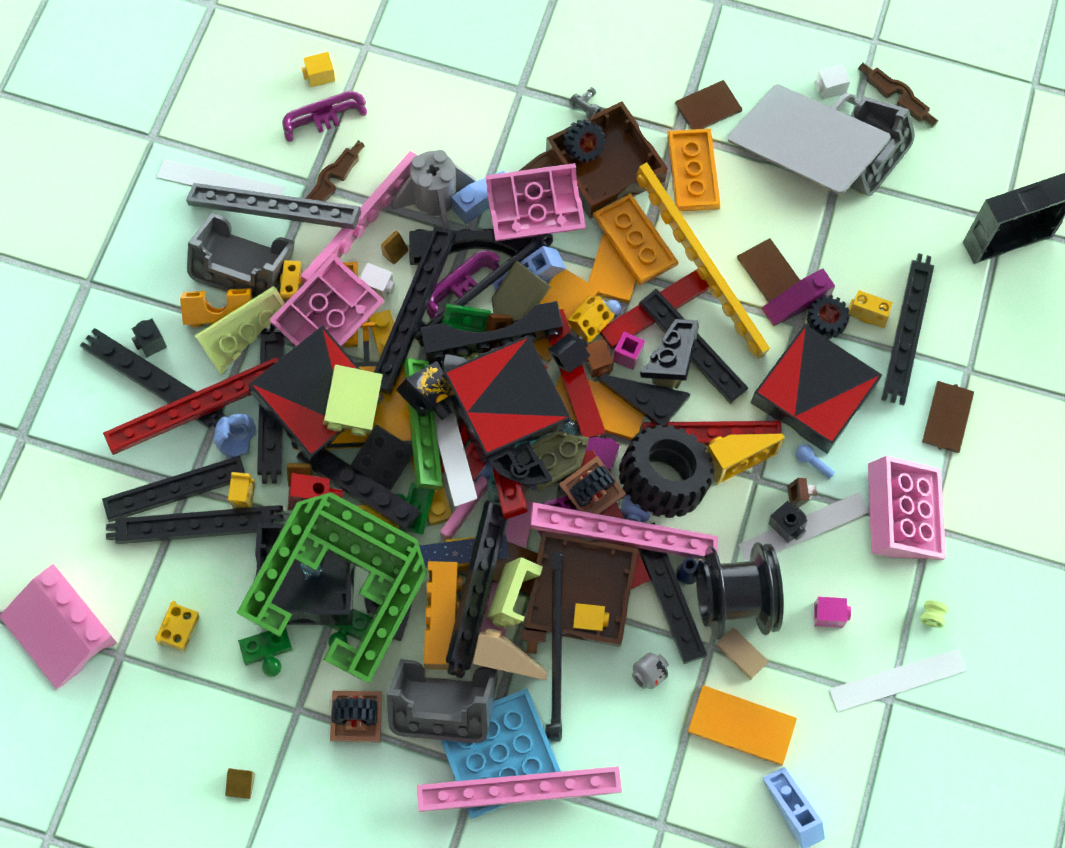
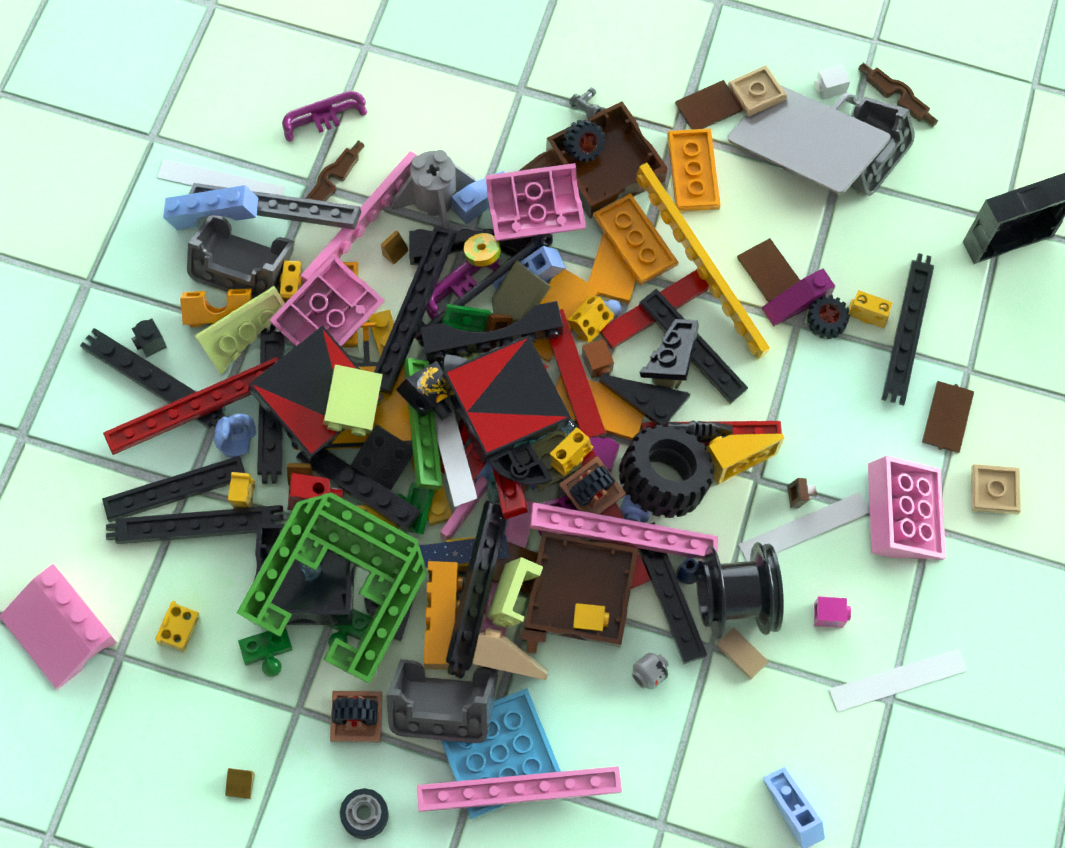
yellow brick [301,52,336,87] -> none
white brick [360,263,395,300] -> none
black hinge [545,552,564,742] -> none
black brick [548,333,590,373] -> none
dark pink brick [613,332,645,371] -> none
light orange tile [687,685,797,766] -> none
tile [750,324,882,454] -> none
black brick [768,501,808,543] -> none
light blue bar [795,444,835,479] -> none
yellowish green wheel [920,600,949,628] -> none
none -> light blue arch [163,185,258,230]
none -> wheel [339,788,389,840]
none -> yellow piece [464,233,501,267]
none -> yellow piece [550,427,593,476]
none -> black hinge [668,420,733,442]
none -> tan plate [728,65,787,117]
none -> tan plate [971,464,1021,515]

